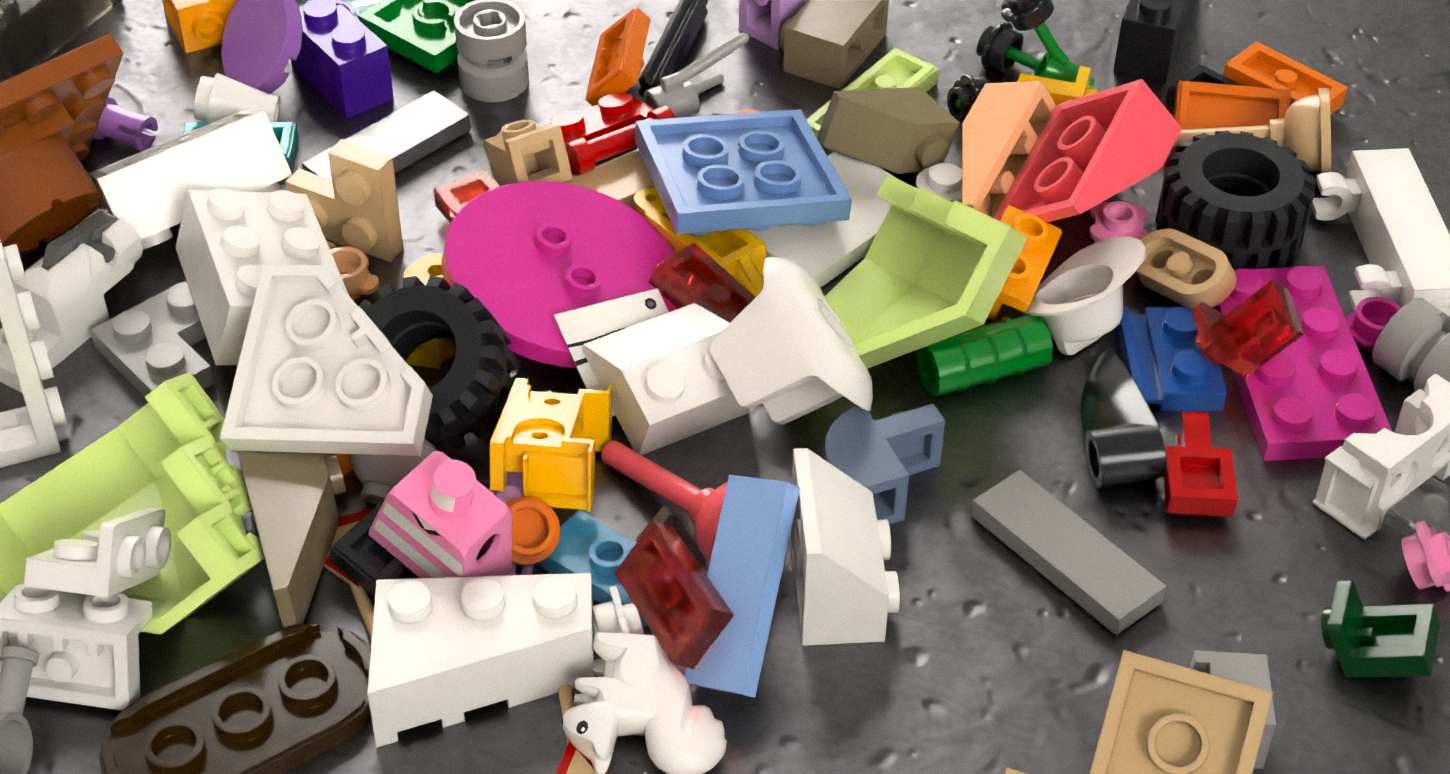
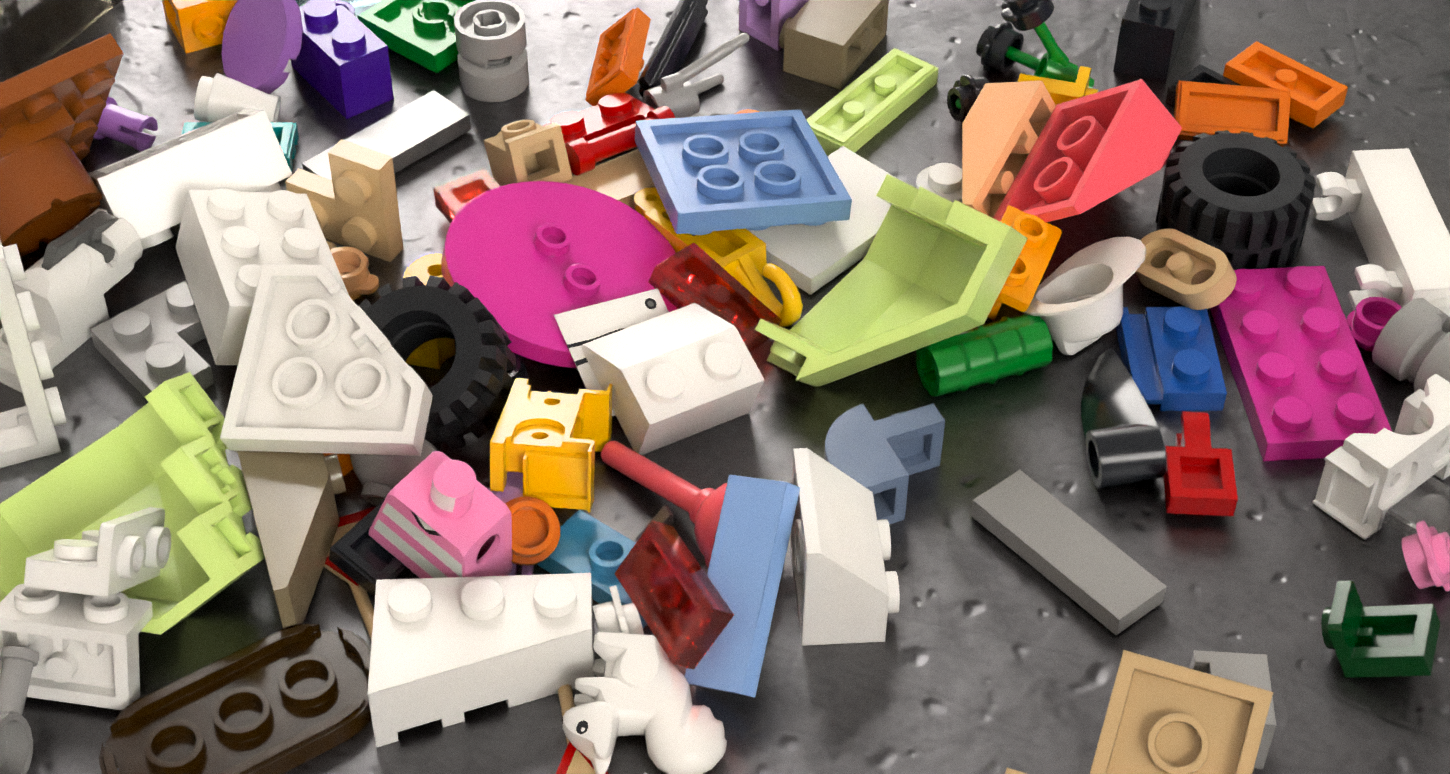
white piece [709,256,873,425] -> none
dark tan slope [817,87,960,174] -> none
bright pink plate [1089,201,1149,243] -> none
tan piece [1170,87,1331,174] -> none
clear red bracket [1192,279,1304,378] -> none

